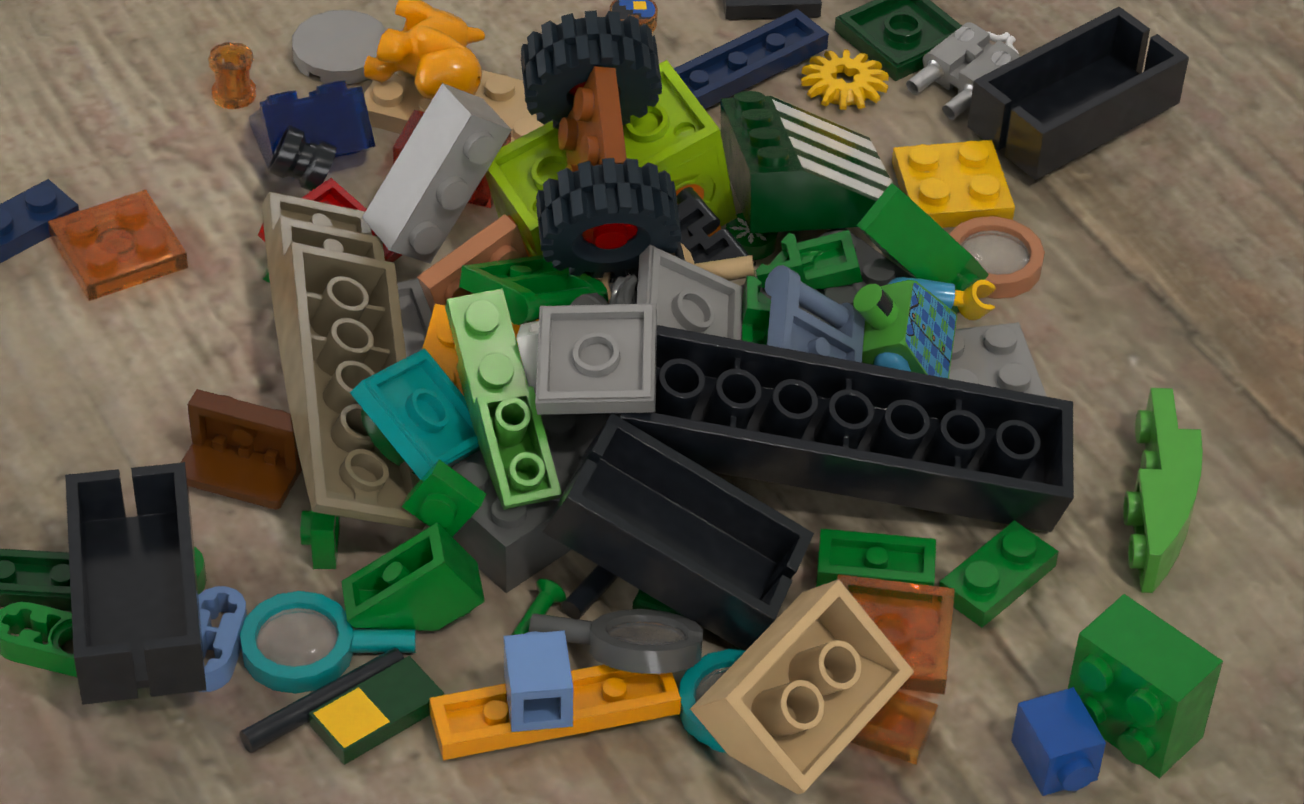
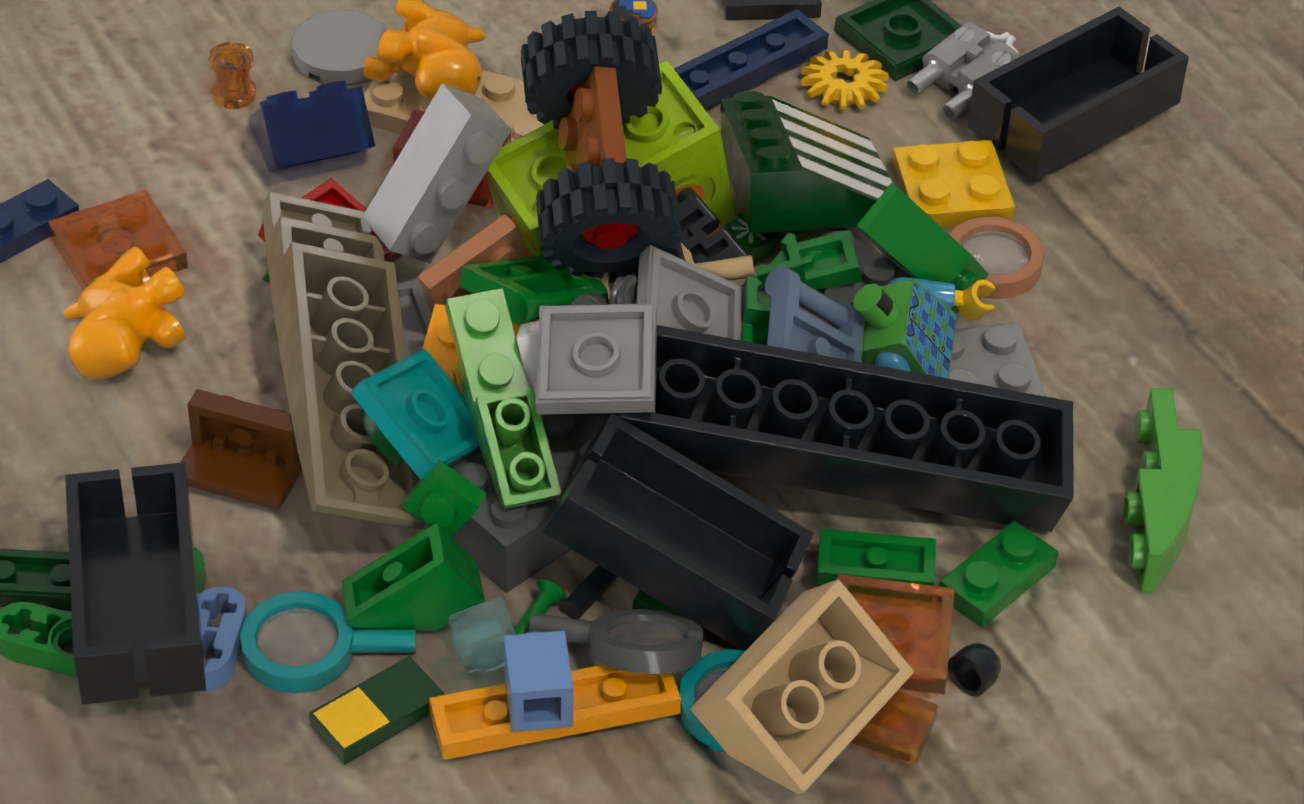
black bar [239,647,404,753] -> none
black wheel [268,125,337,191] -> none
green plate [300,510,340,569] -> none
blue brick [1011,687,1106,796] -> none
green brick [1068,594,1223,779] -> none
none -> light orange animal [64,246,186,380]
none -> clear light blue bracket [448,597,517,673]
none -> black hinge [948,643,1001,696]

